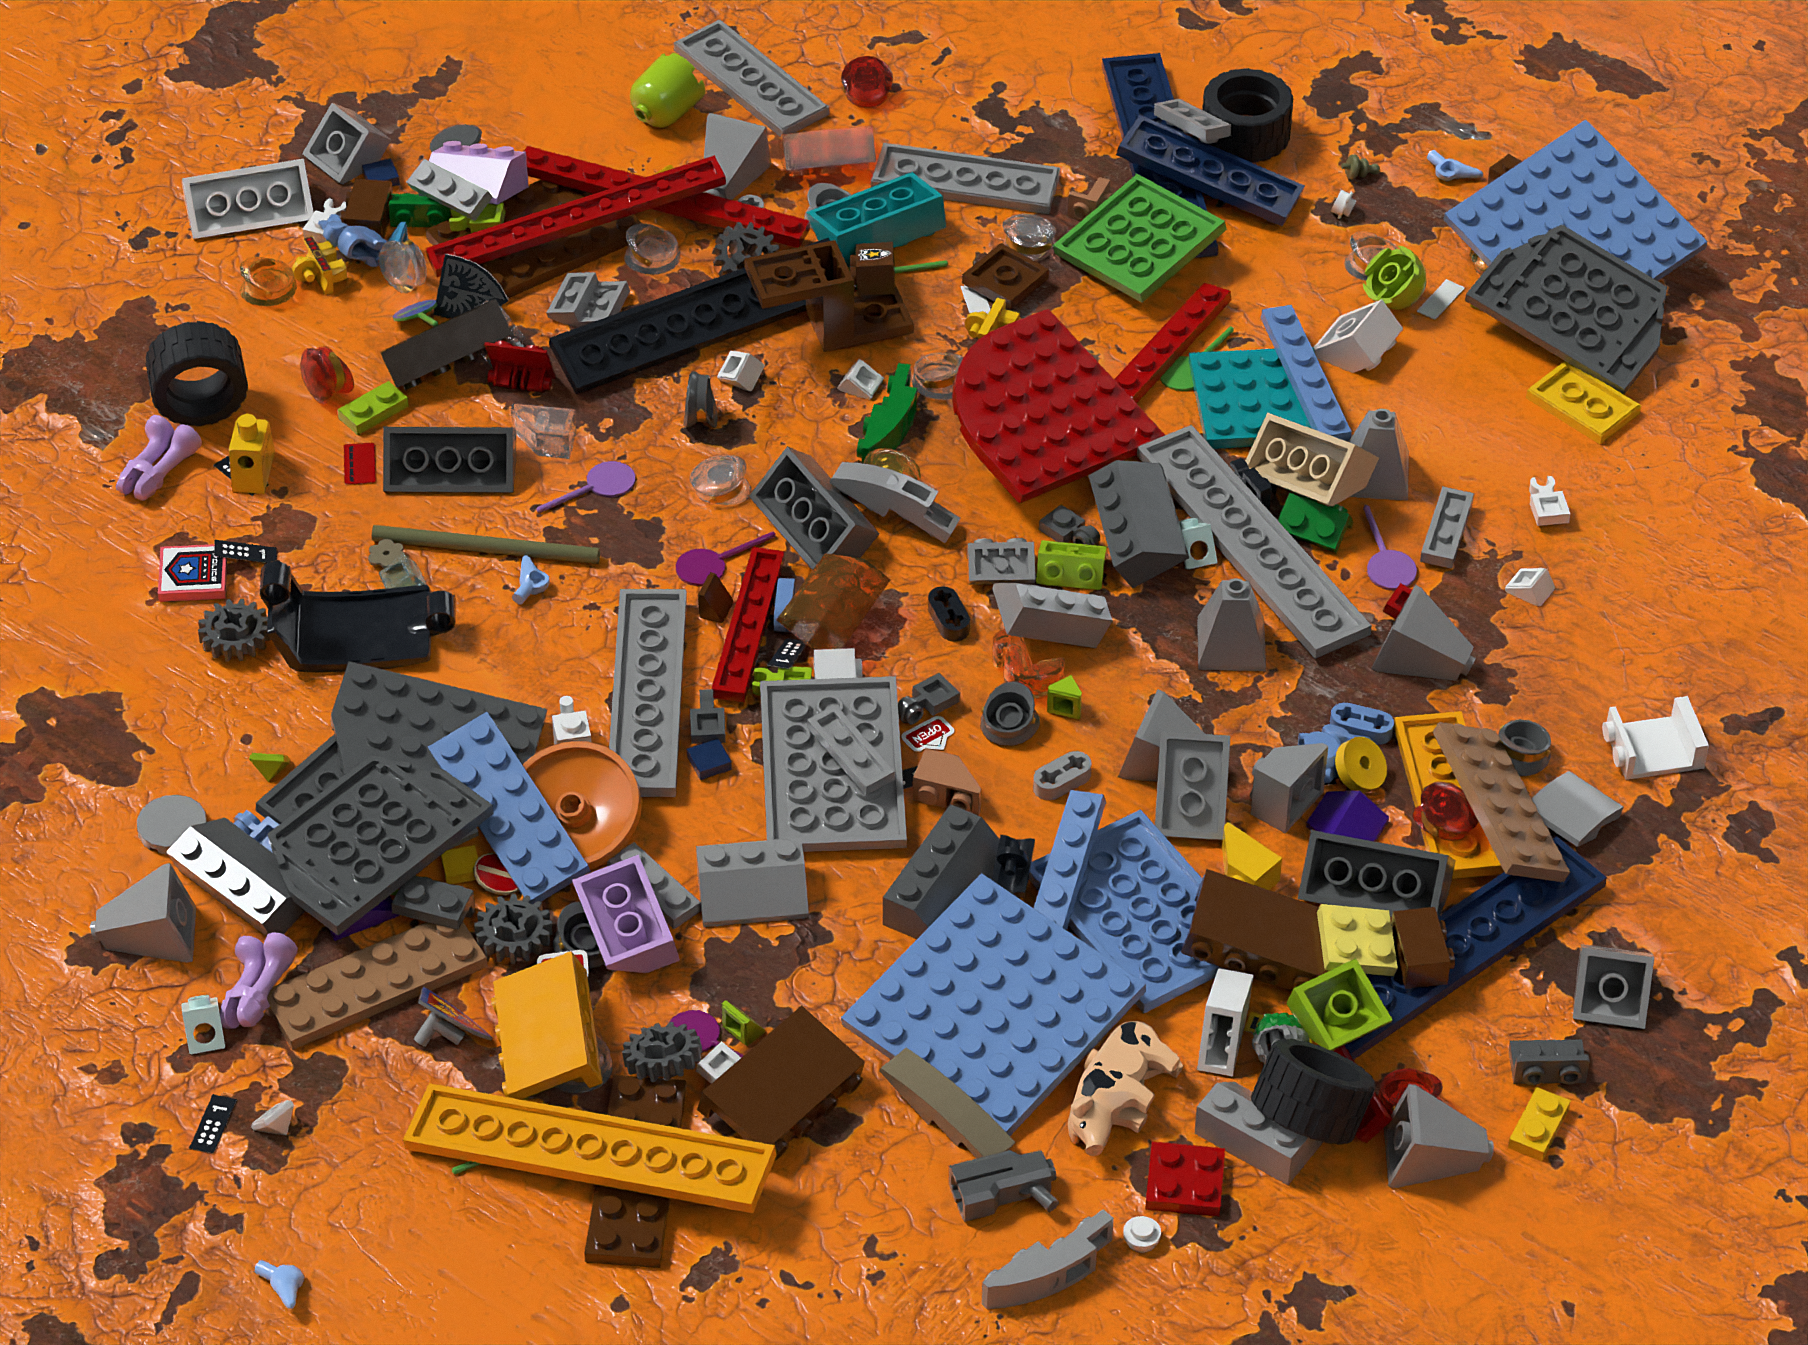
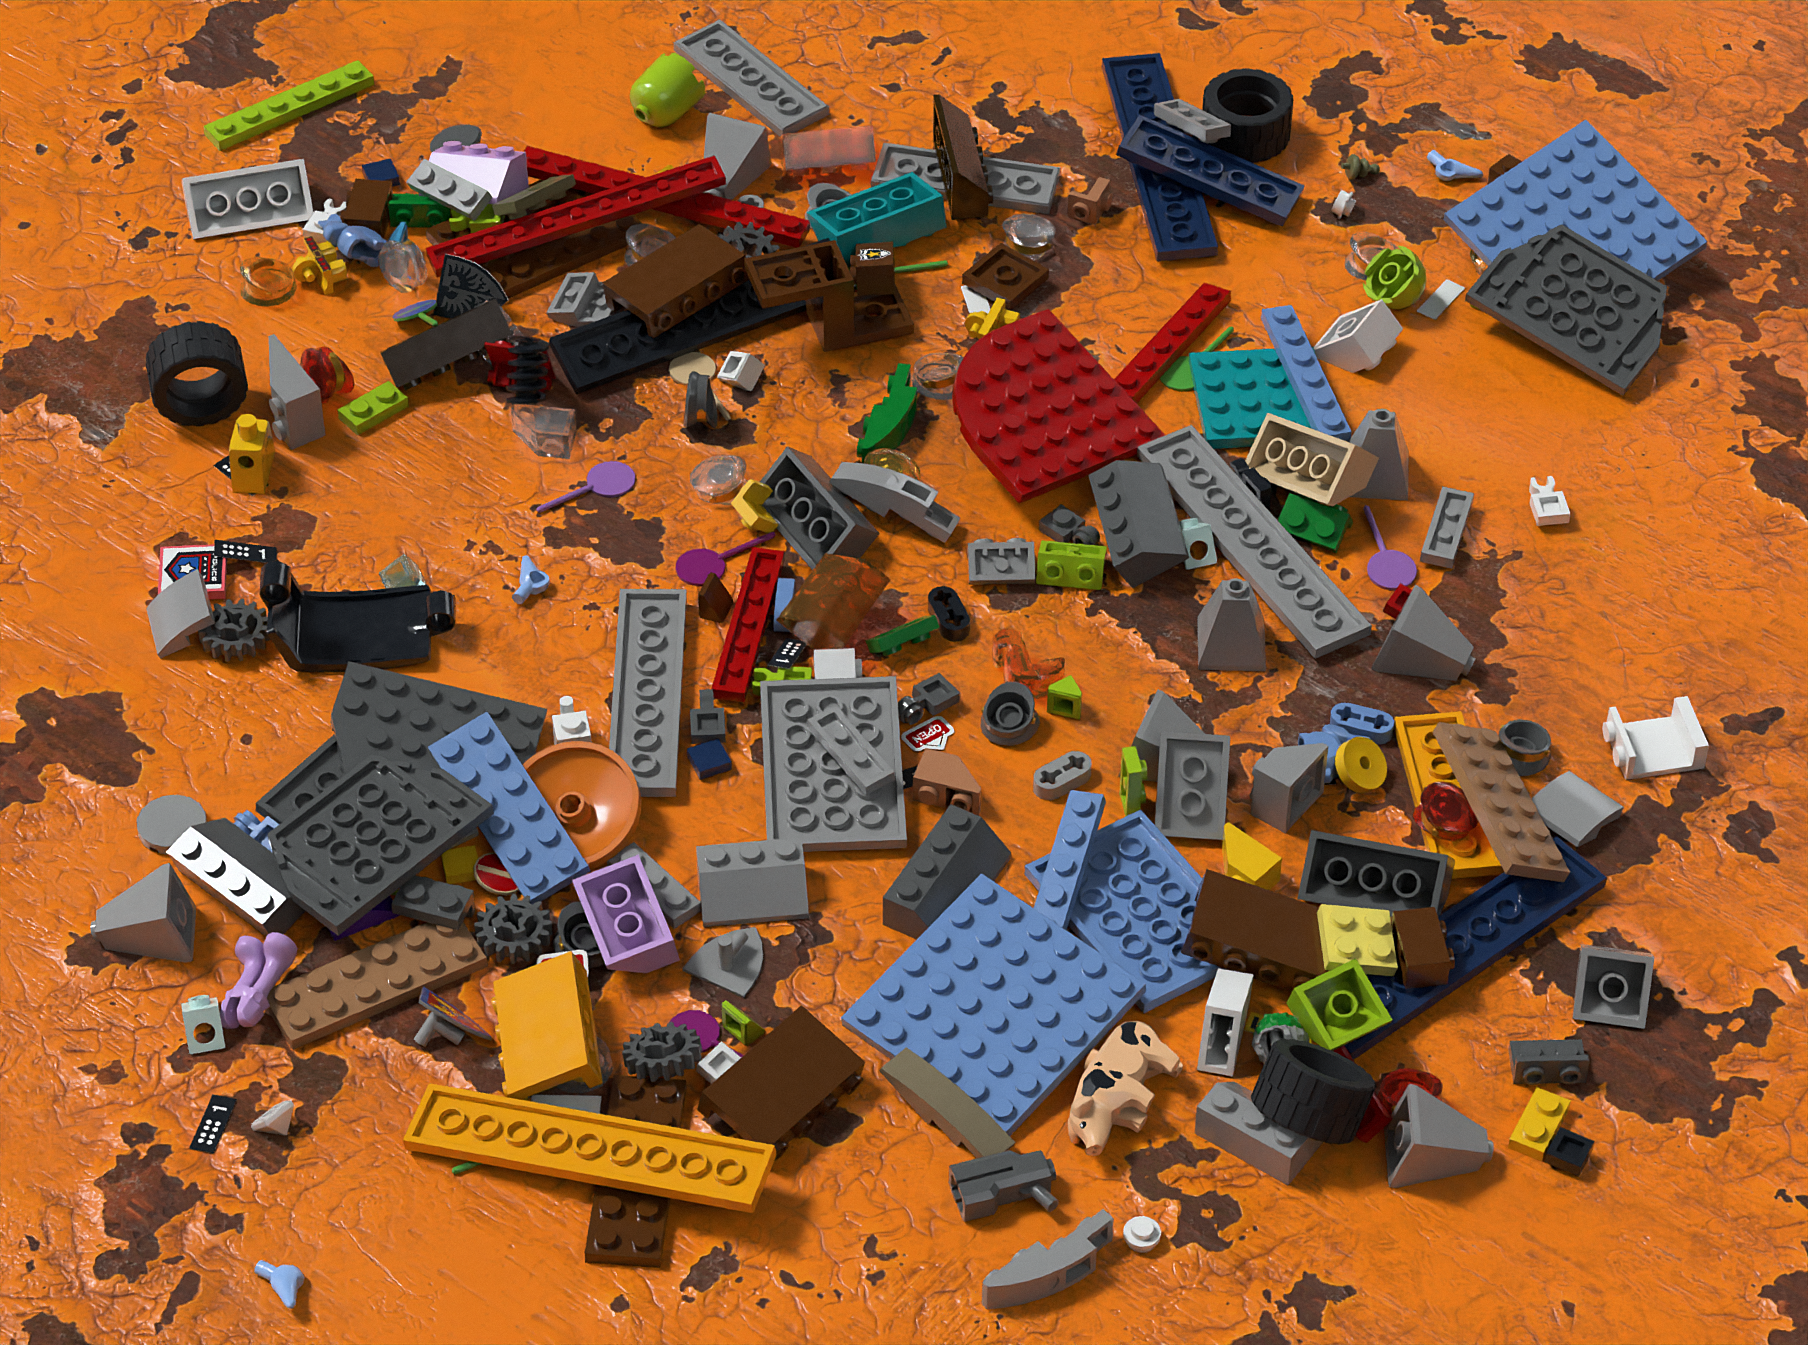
lavender piece [116,415,202,501] -> none
lime slope [249,753,290,782] -> none
light grey slope [302,103,391,184] -> none
red sticker [344,442,376,485] -> none
dark tan plant [368,539,405,568] -> none
olive piece [372,525,600,564] -> none
dark grey slope [383,427,516,492] -> none
white slope [837,359,884,400] -> none
clear red piece [841,56,893,108] -> none
light grey slope [992,583,1113,648] -> none
black hips [992,834,1035,899] -> none
bright green plate [1053,174,1227,303] -> none
red plate [1145,1141,1225,1217] -> none
dark purple slope [1306,791,1389,842] -> none
white slope [1505,568,1555,606] -> none
yellow tile [1526,361,1641,444] -> none
none -> light grey slope [146,569,215,659]
none -> lime plate [203,60,374,151]
none -> light grey slope [268,334,325,450]
none -> olive tile [492,174,576,219]
none -> black piece [505,336,550,405]
none -> white sticker [531,1095,601,1114]
none -> reddish brown panel [602,224,749,338]
none -> tan piece [669,352,731,420]
none -> light grey shield [683,927,763,998]
none -> yellow bracket [731,479,779,533]
none -> green plate [865,615,940,656]
none -> dark brown slope [933,94,993,220]
none -> lime plate [1119,746,1147,817]
none -> black plate [1545,1127,1595,1176]

